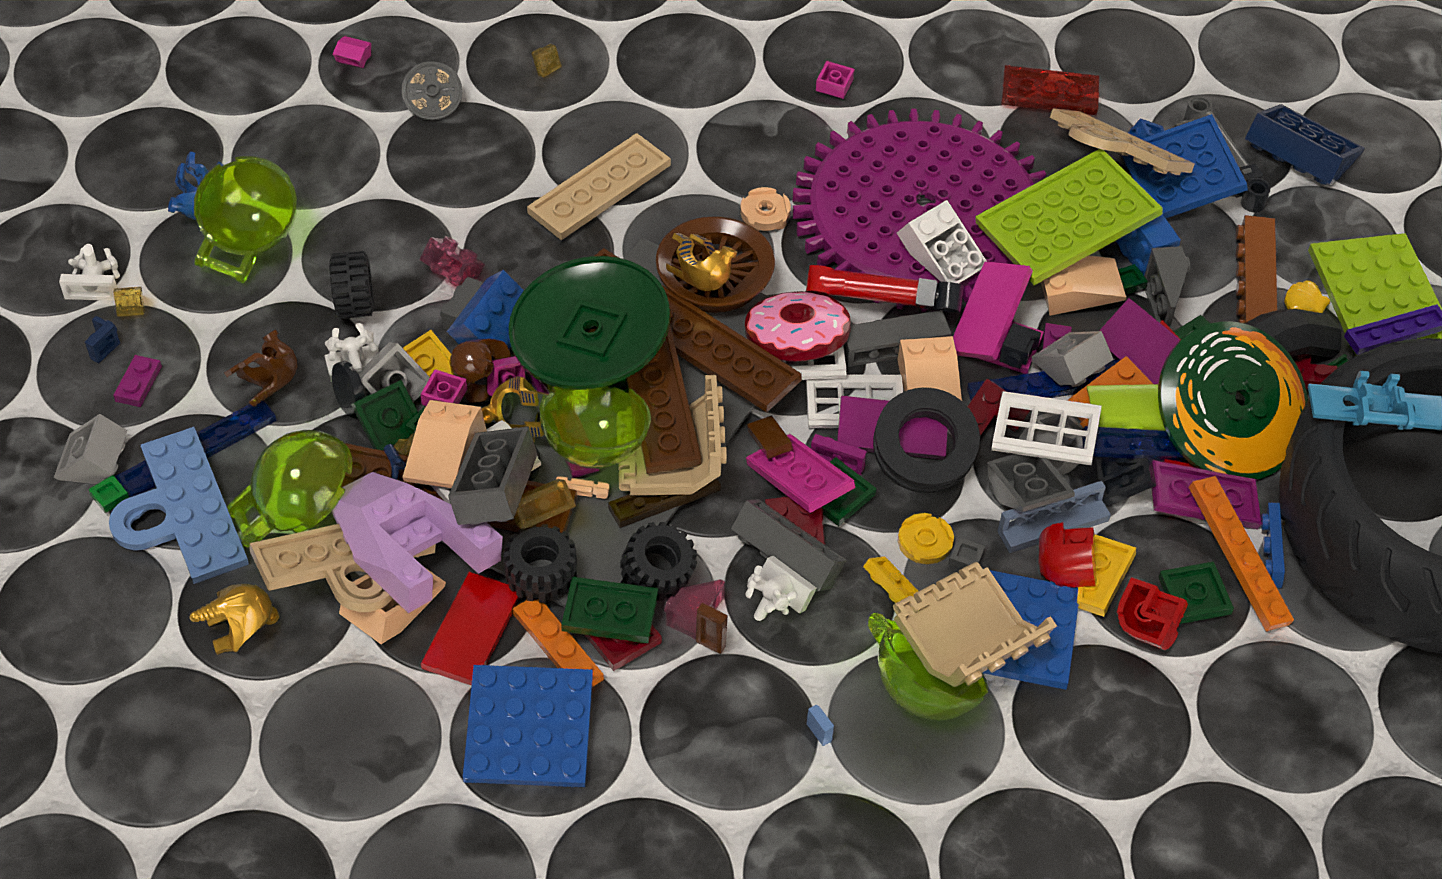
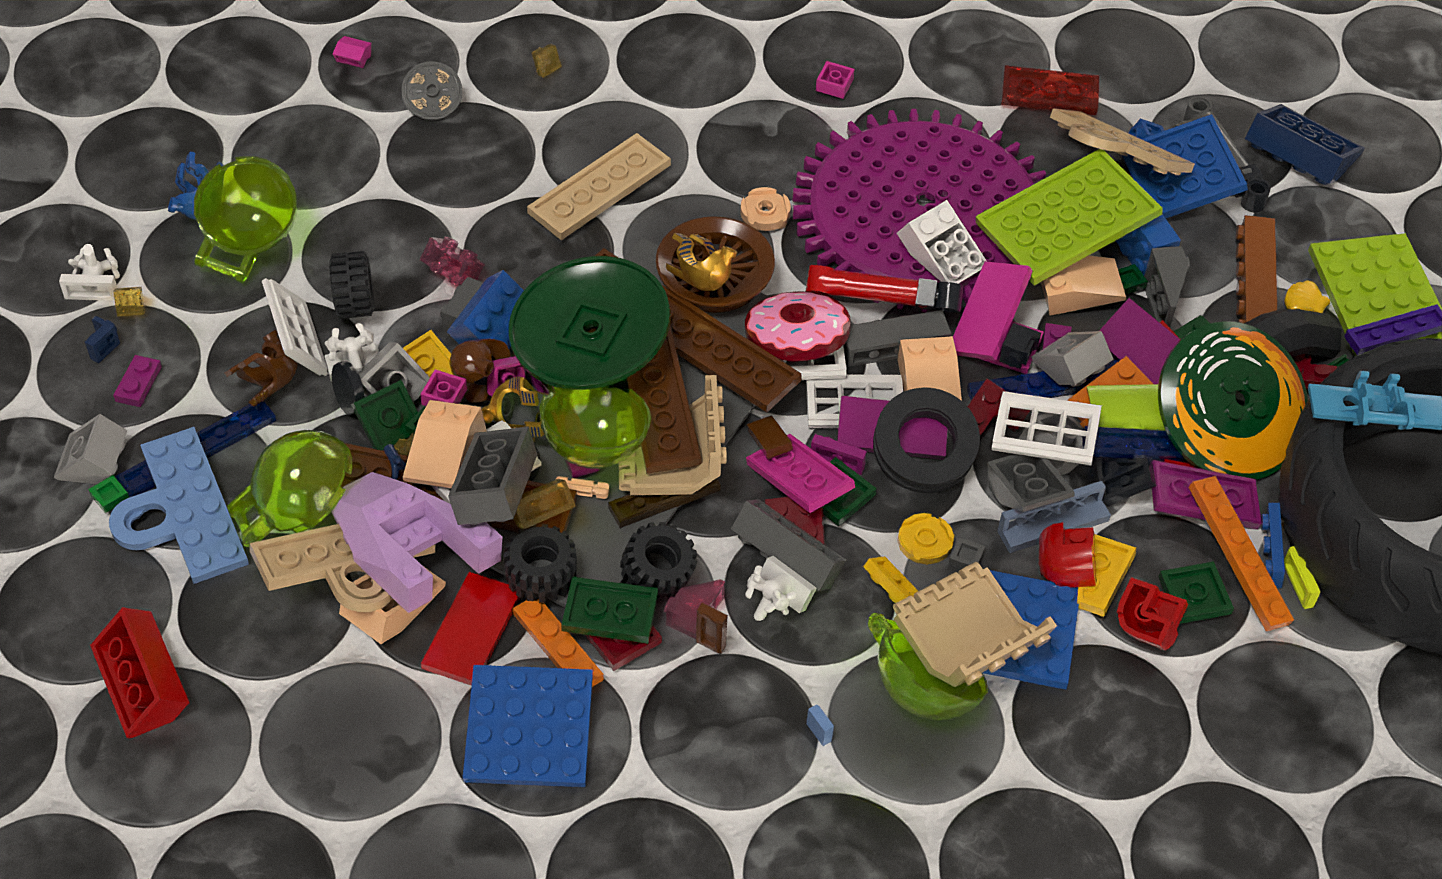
pearl gold piece [190,584,279,655] -> none
none -> red slope [90,607,189,738]
none -> white piece [262,278,329,376]
none -> neon yellow tile [1284,546,1320,609]

